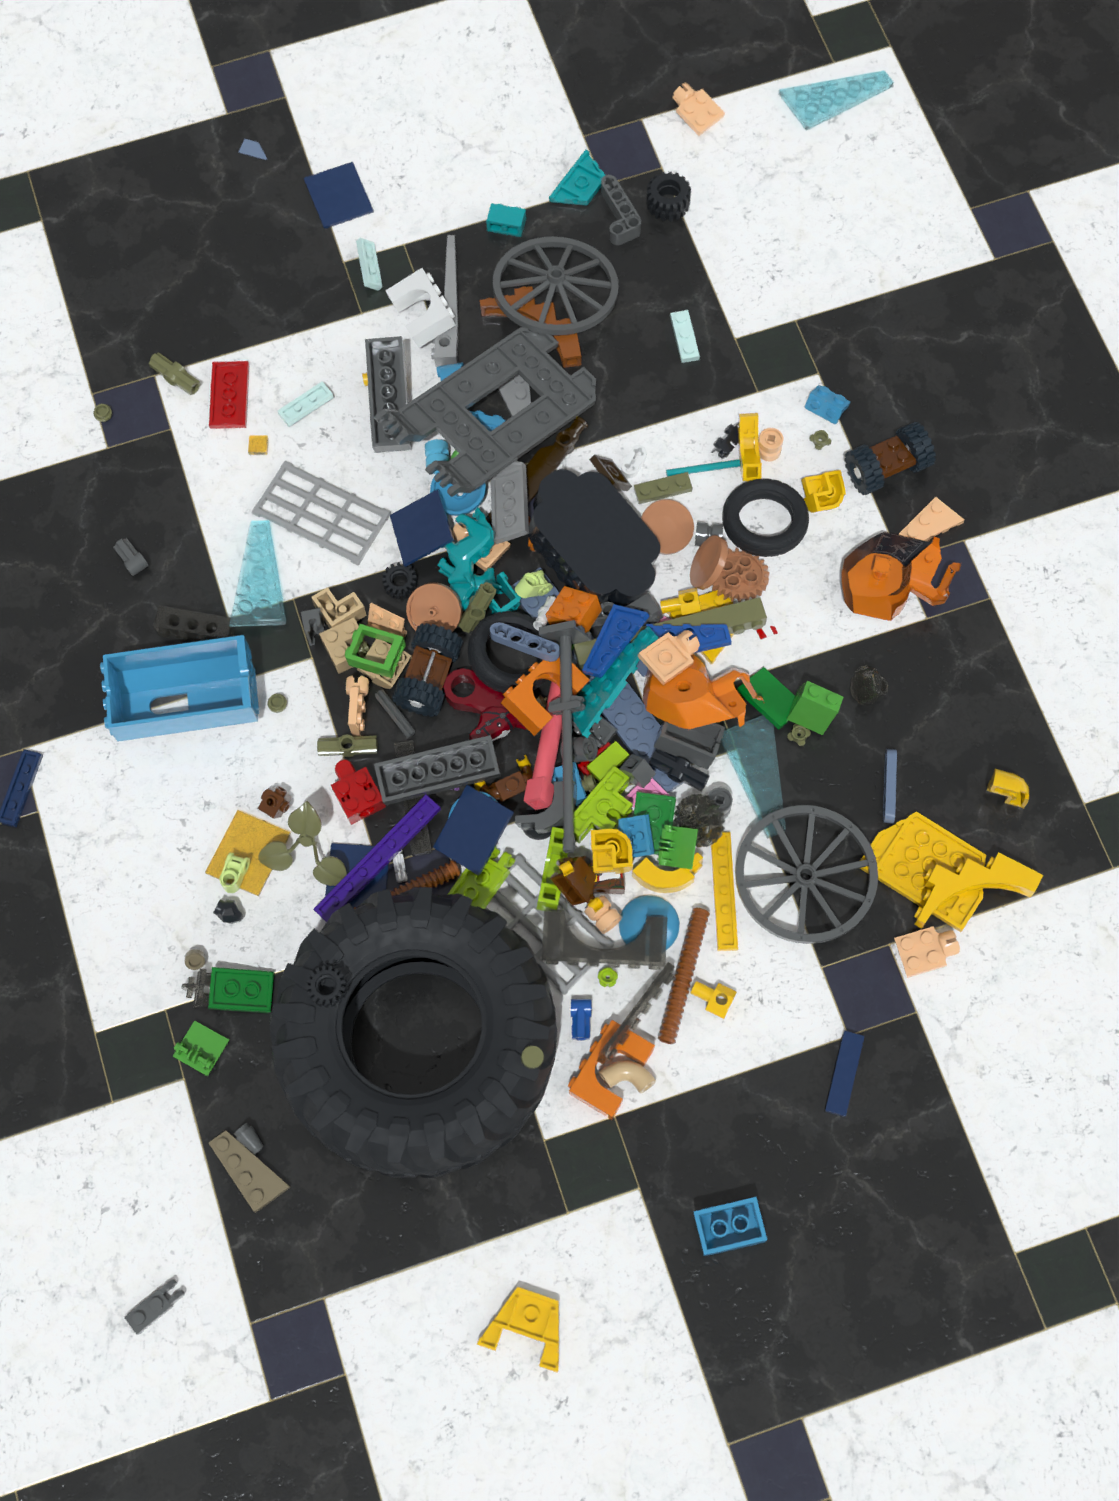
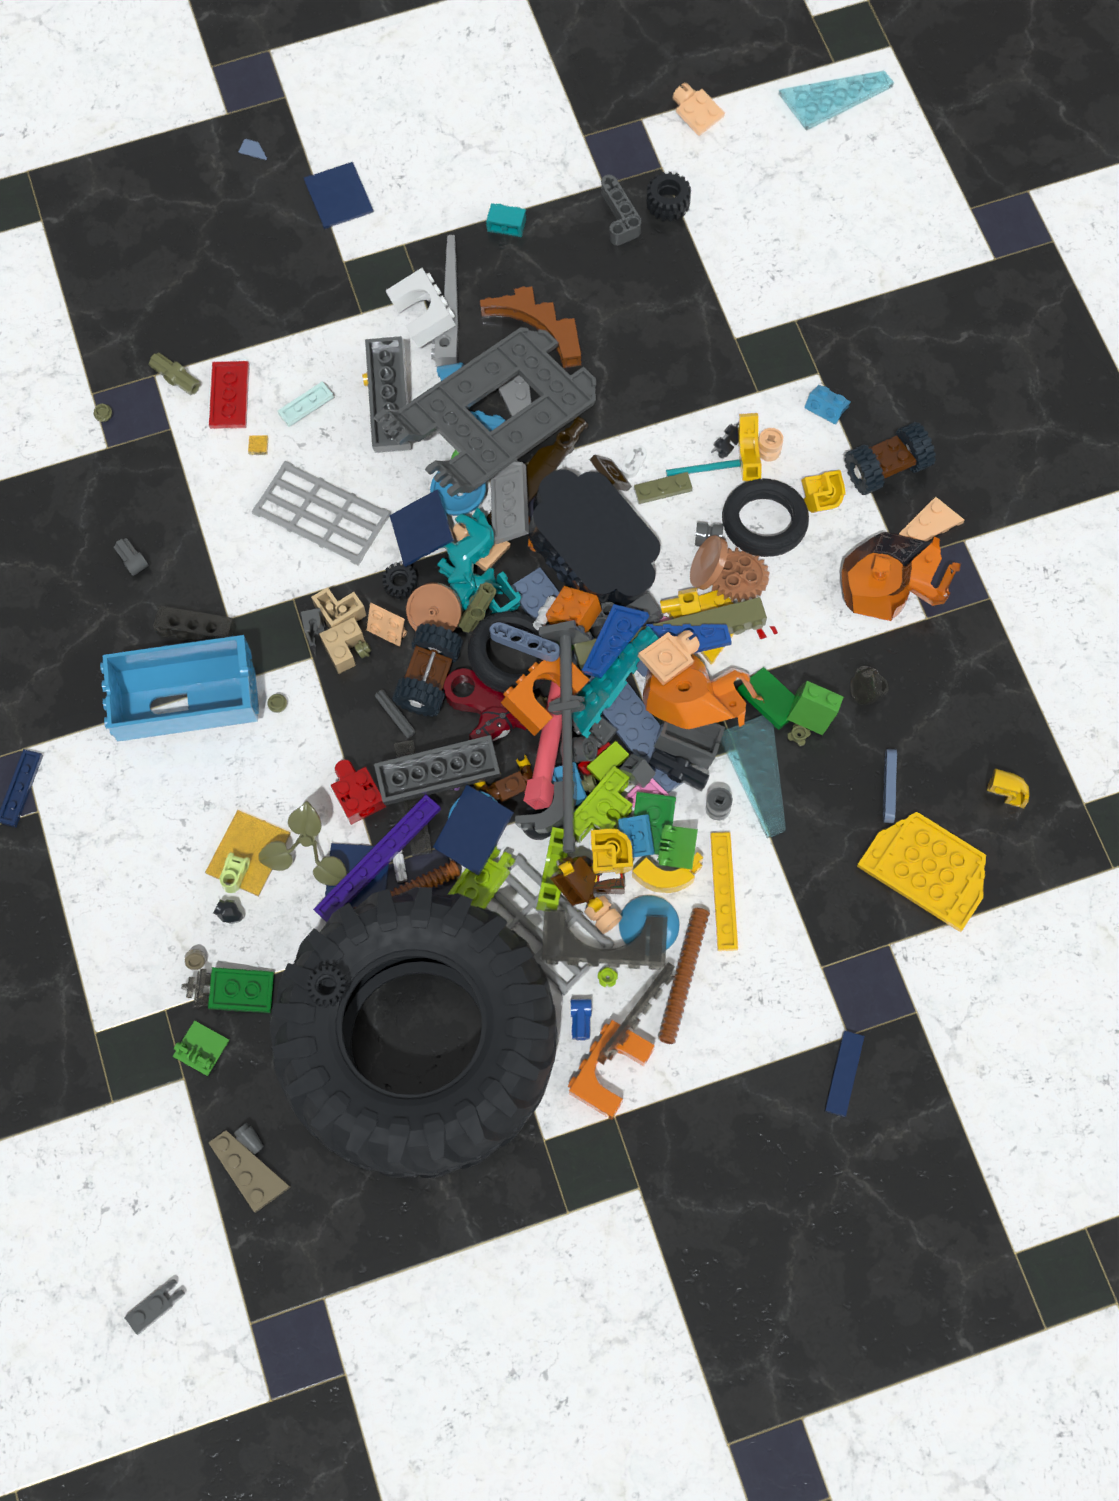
clear light blue wing [229,521,286,627] -> none
reddish brown brick [257,786,292,819] -> none
olive piece [317,734,378,757] -> none
bright green window [345,624,406,679] -> none
light nougat plate [346,676,369,737] -> none
light aqua plate [356,237,383,291] -> none
tan brick [357,639,411,689] -> none
medium azure wheel [425,439,449,474] -> none
yellow wing [477,1287,559,1373] -> none
dark grey wheel [493,237,619,335] -> none
yellowish green piece [515,570,553,598] -> none
olive tile [521,1046,544,1069] -> none
teal wing [549,149,605,205] -> none
tan cylinder [598,1060,656,1094] -> none
nougat piece [641,499,694,555] -> none
light aqua plate [670,310,700,363] -> none
clear smoke gear [673,793,726,848] -> none
yellow piece [690,981,737,1019] -> none
dark azure brick [693,1197,767,1256] -> none
dark grey wheel [735,805,878,944] -> none
olive plate [809,430,832,450] -> none
light nougat plate [894,926,960,978] -> none
yellow arch [914,852,1043,928] -> none

